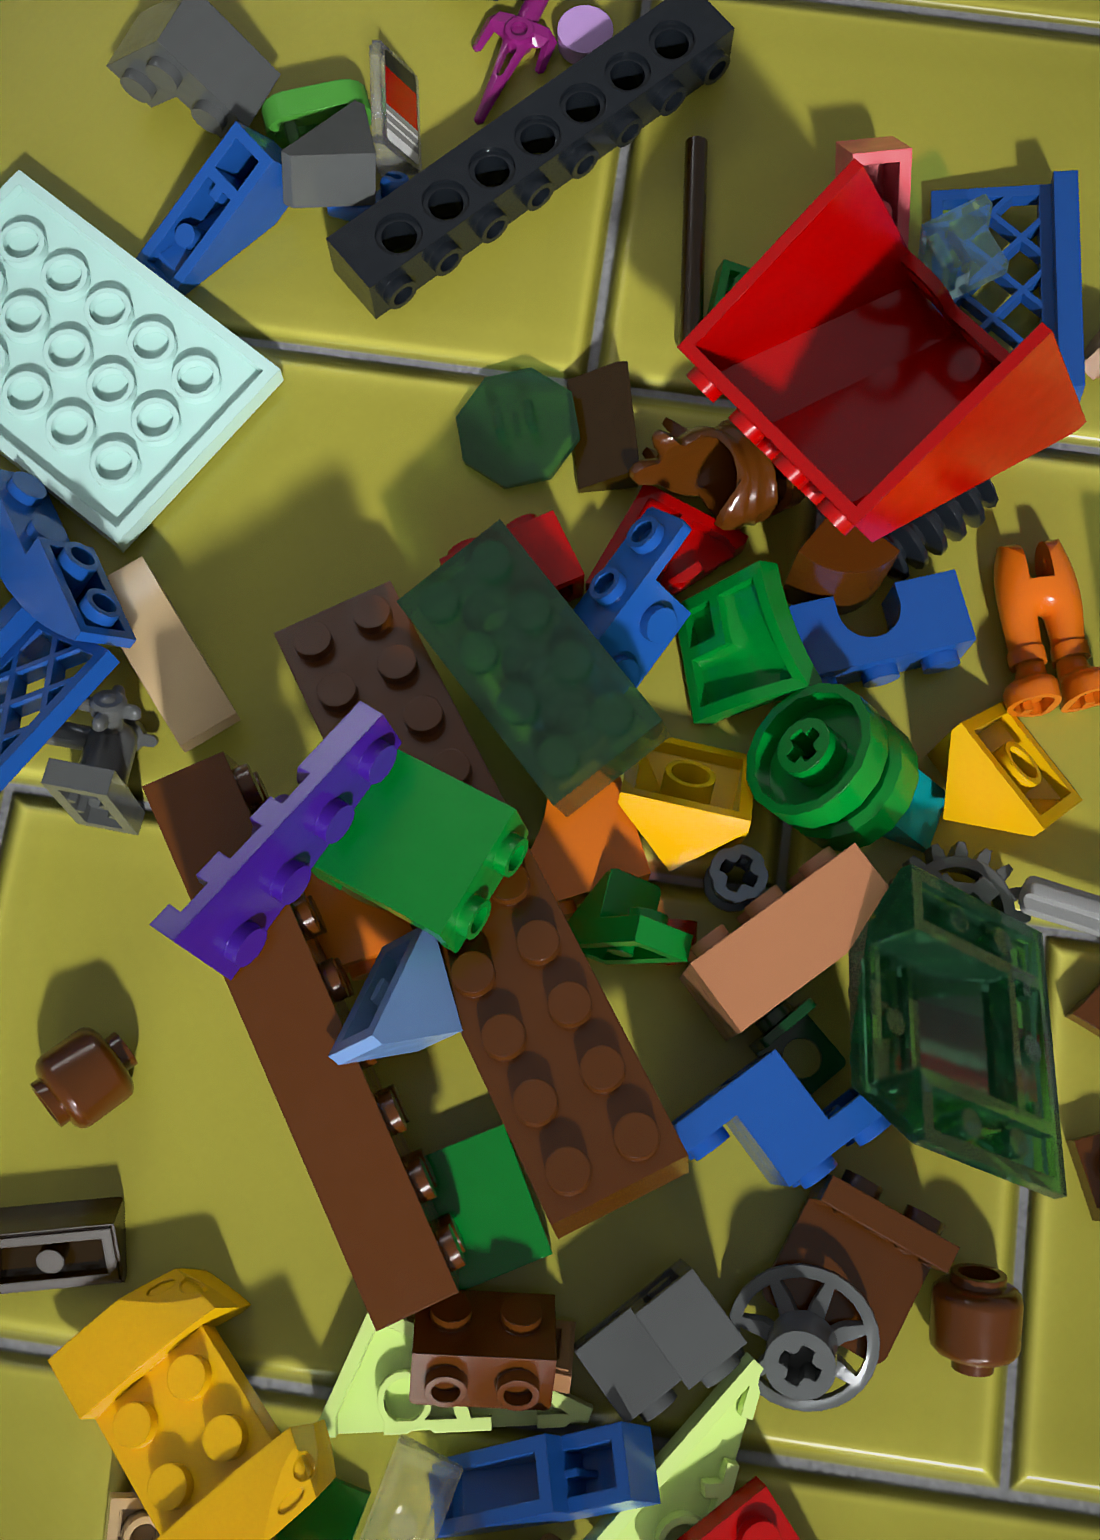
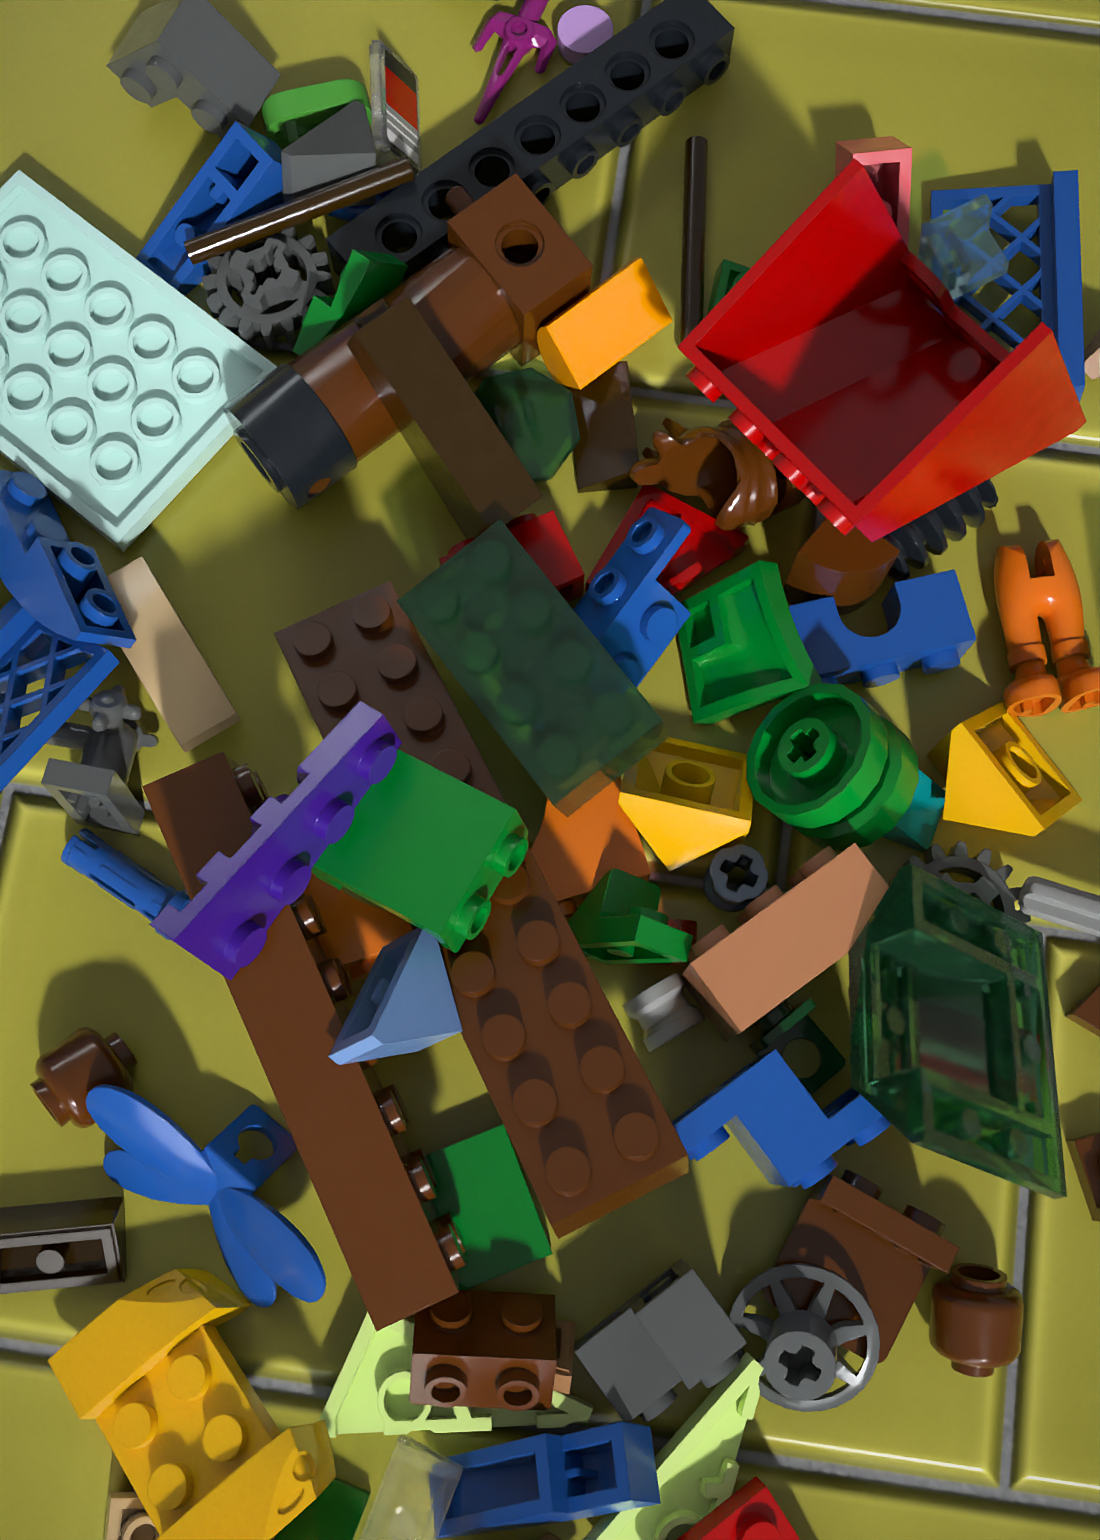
none -> blue pin [61,828,191,940]
none -> blue piece [85,1084,326,1308]
none -> dark brown bar [184,156,415,265]
none -> dark grey gear [202,226,335,350]
none -> reddish brown piece [223,173,593,510]
none -> green slope [293,249,408,356]
none -> dark brown slope [347,296,543,539]
none -> light orange brick [537,257,673,390]
none -> light grey wheel [622,973,705,1053]

